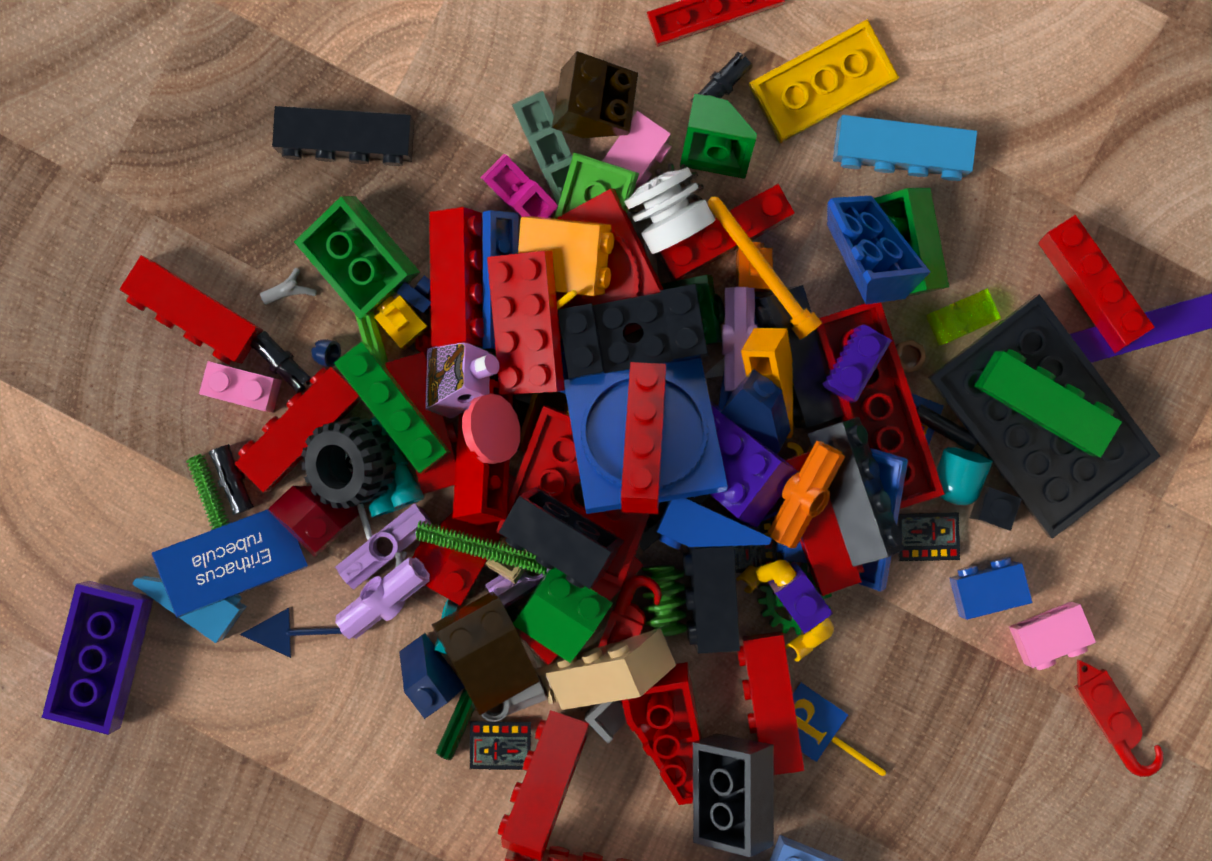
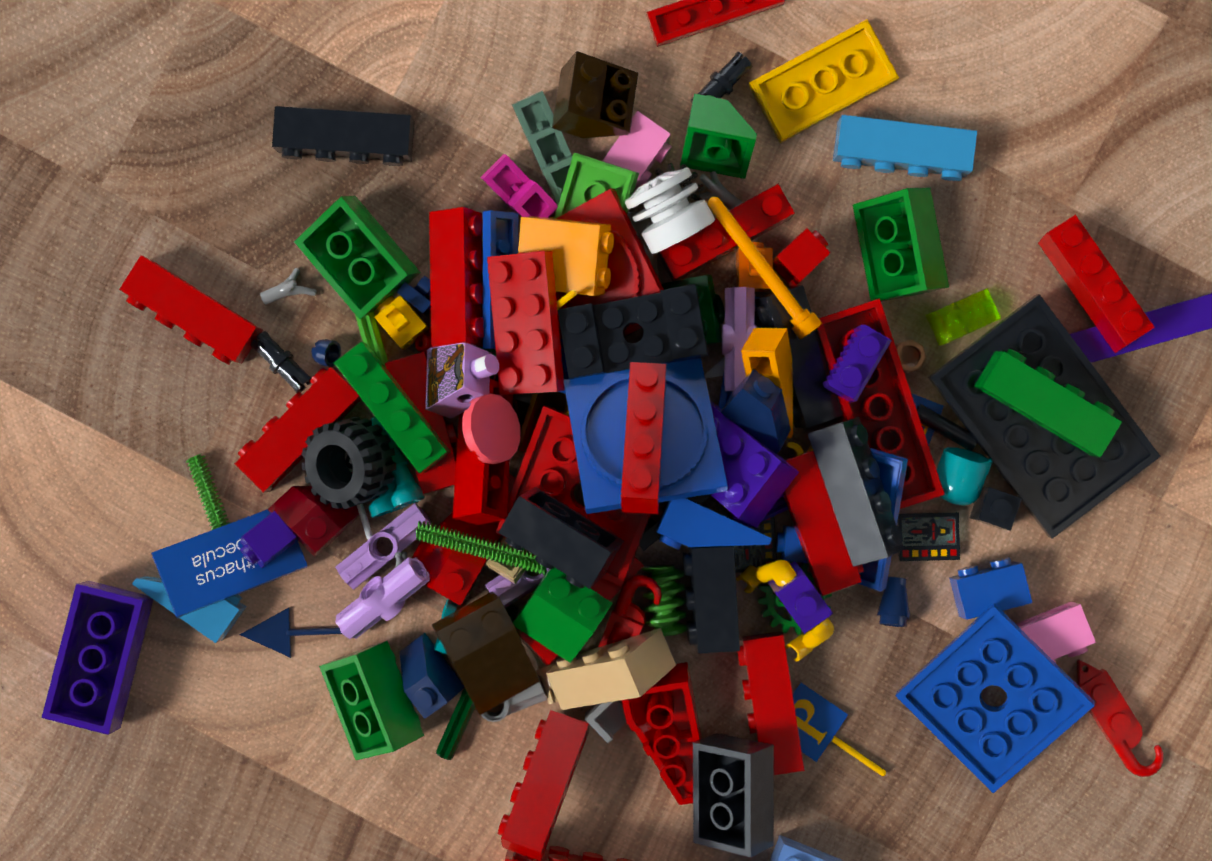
bright pink brick [199,361,282,413] -> none
black pin [208,444,254,515] -> none
piece [469,721,531,770] -> none
orange piece [767,441,845,548] -> none
blue wedge [827,196,930,304] -> none
none -> dark purple brick [240,511,296,568]
none -> green slope [319,641,424,760]
none -> light grey bar [699,172,744,210]
none -> red piece [773,228,830,287]
none -> dark blue cone [877,577,911,627]
none -> blue piece [895,603,1095,793]

